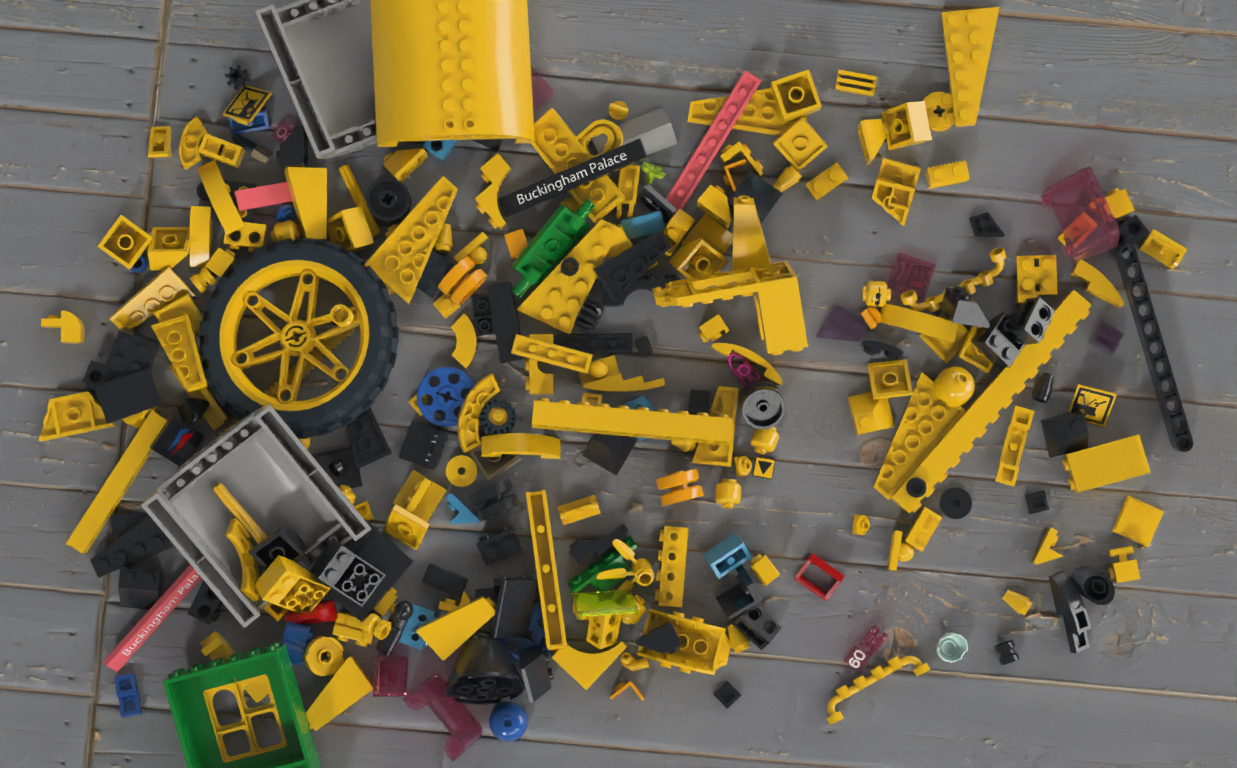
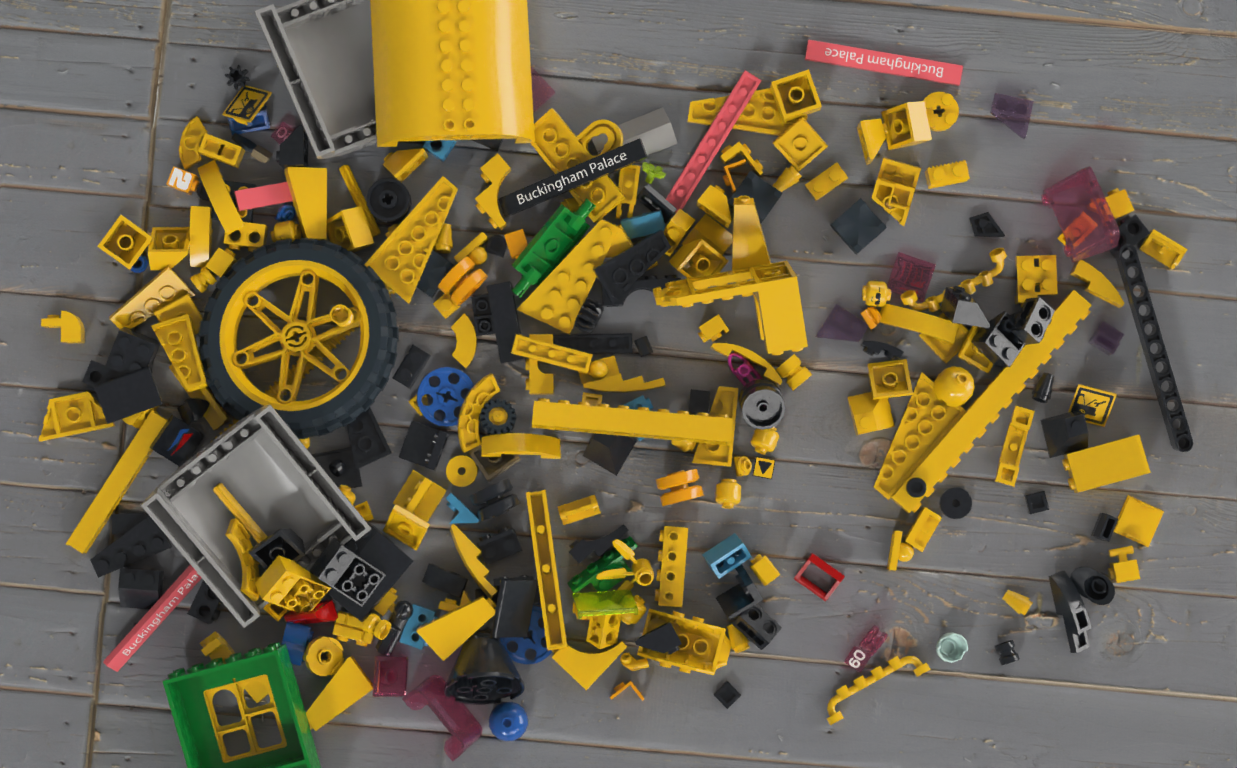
blue slope [114,673,142,718] -> none
yellow slope [148,126,172,158] -> none
black slope [518,644,554,703] -> none
black bush [561,257,579,276] -> none
yellow plate [608,101,629,121] -> none
yellow tile [835,70,877,97] -> none
yellow plate [851,514,870,535] -> none
yellow wing [941,7,1000,127] -> none
yellow slope [1030,527,1063,565] -> none
none -> brick [166,166,199,195]
none -> black brick [392,345,431,389]
none -> yellow slope [450,524,497,599]
none -> black tile [485,235,507,258]
none -> yellow wheel [776,354,812,391]
none -> coral tile [805,40,963,86]
none -> black brick [830,198,887,255]
none -> clear purple wing [990,93,1034,139]
none -> black piece [1091,513,1118,542]

